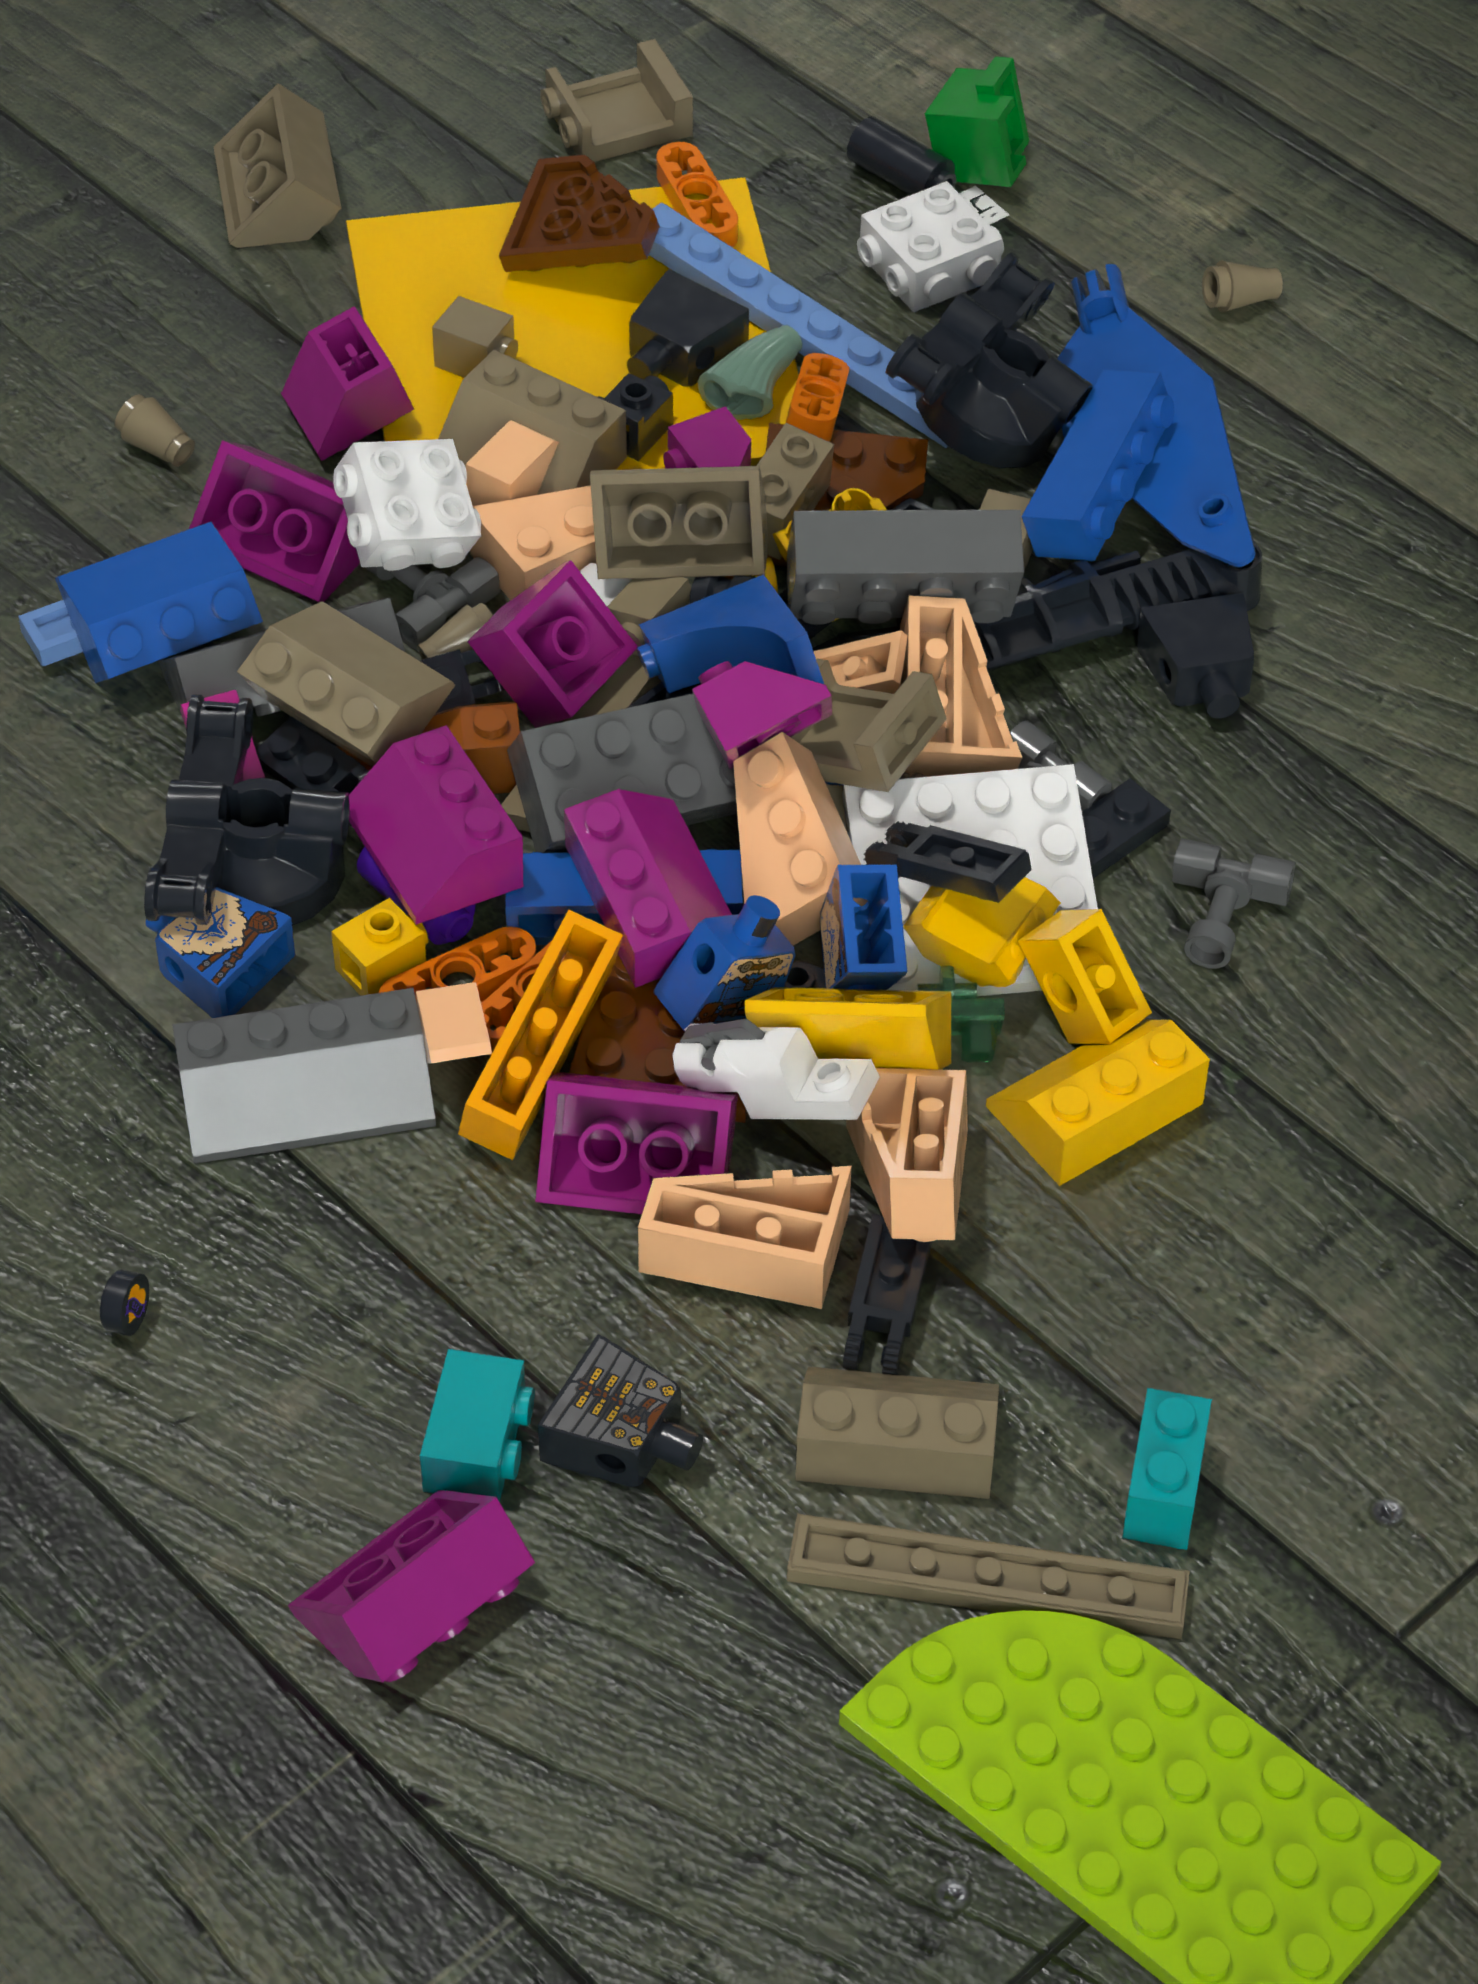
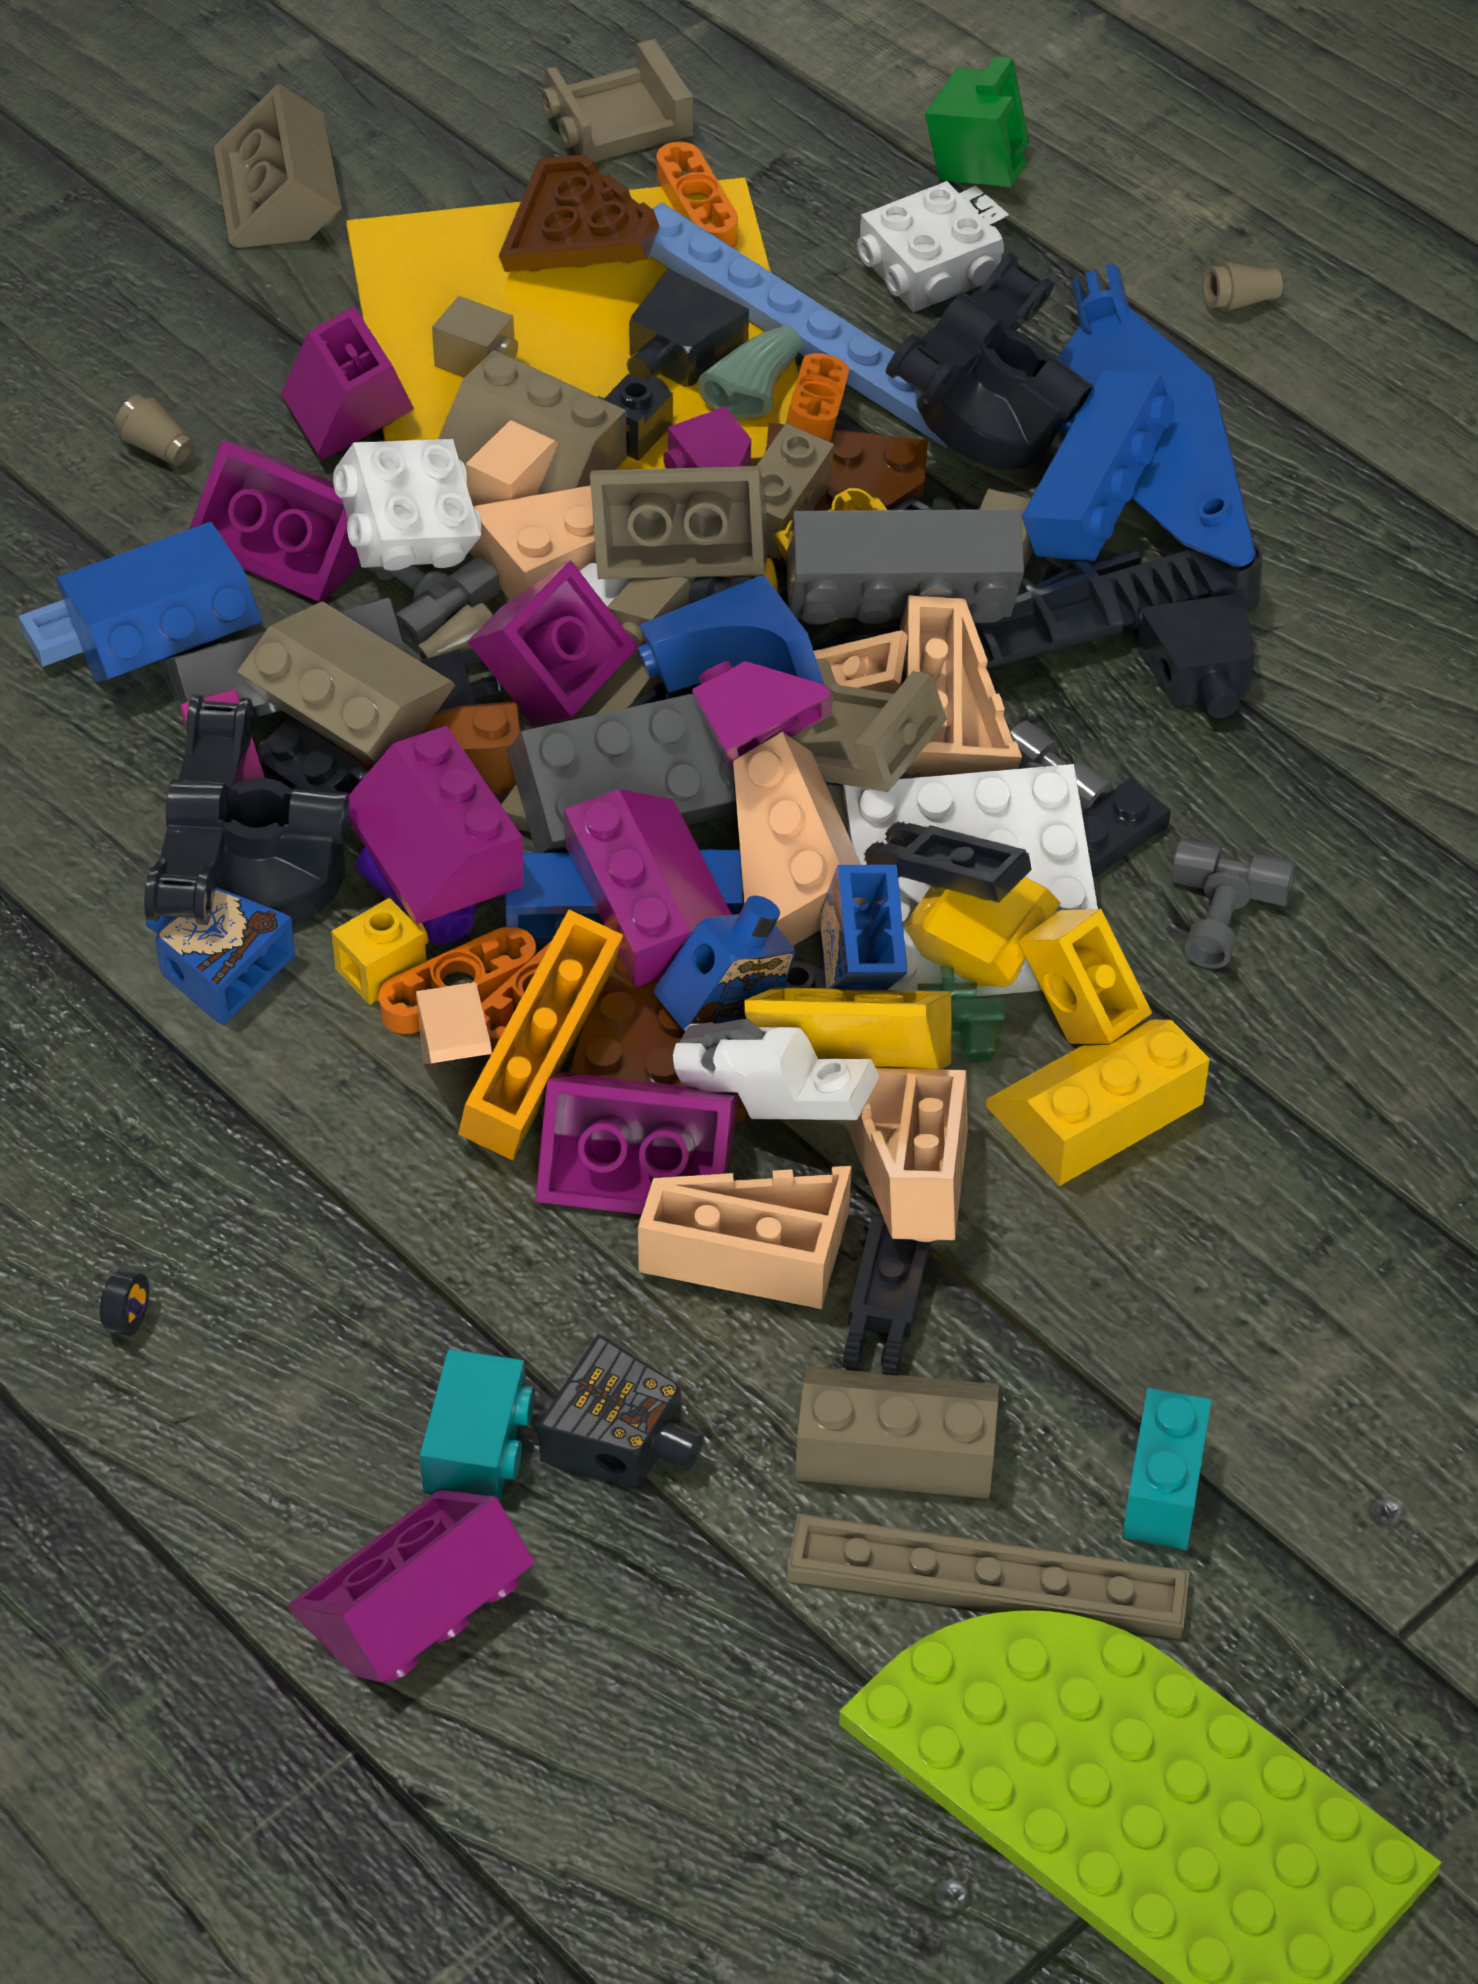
slope [172,988,436,1164] -> none
black brick [847,116,956,195] -> none

